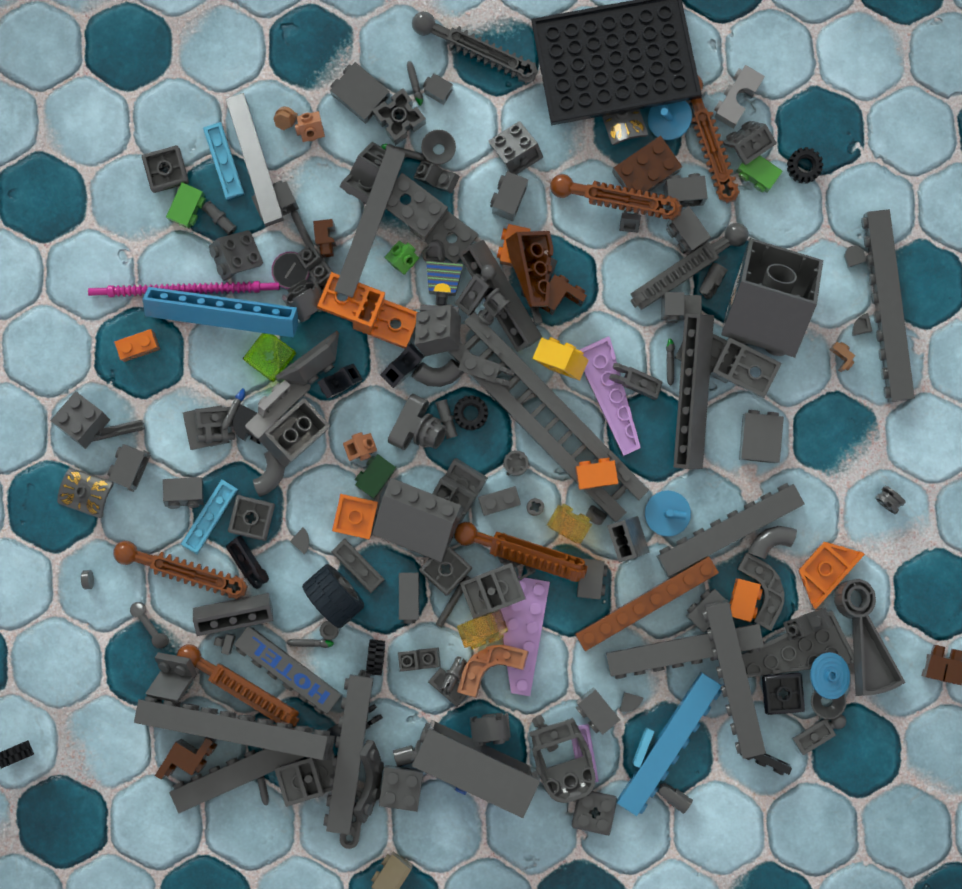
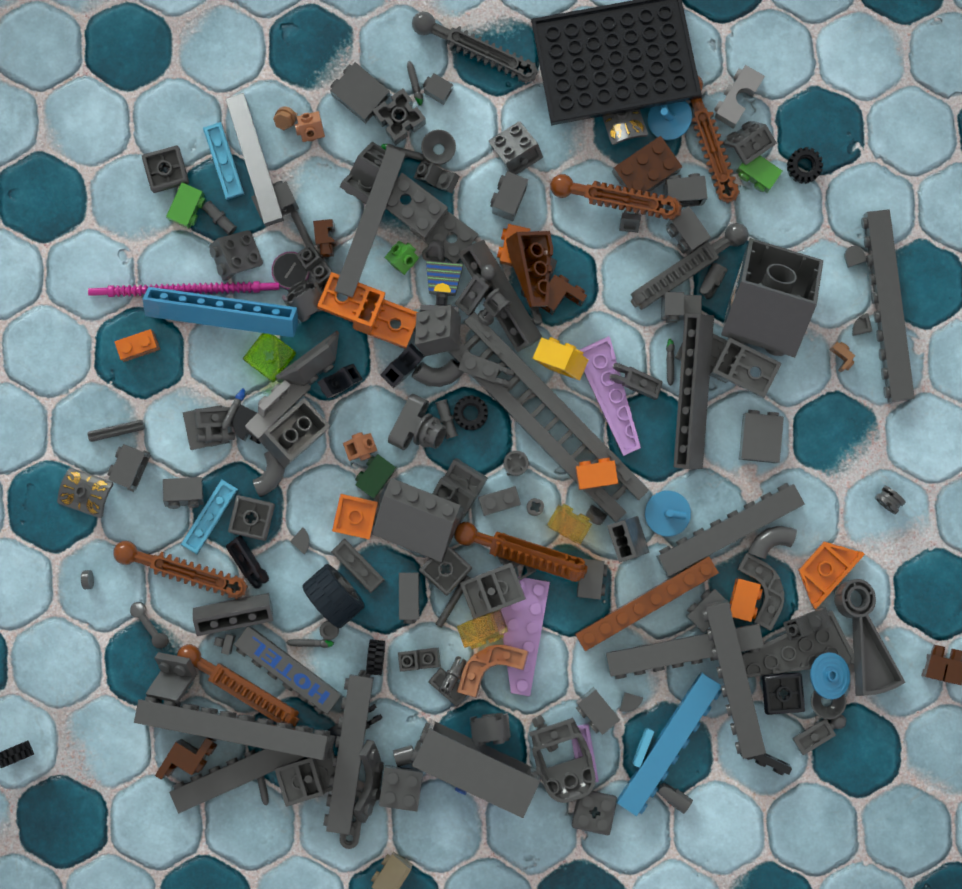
dark grey brick [50,391,110,449] -> none

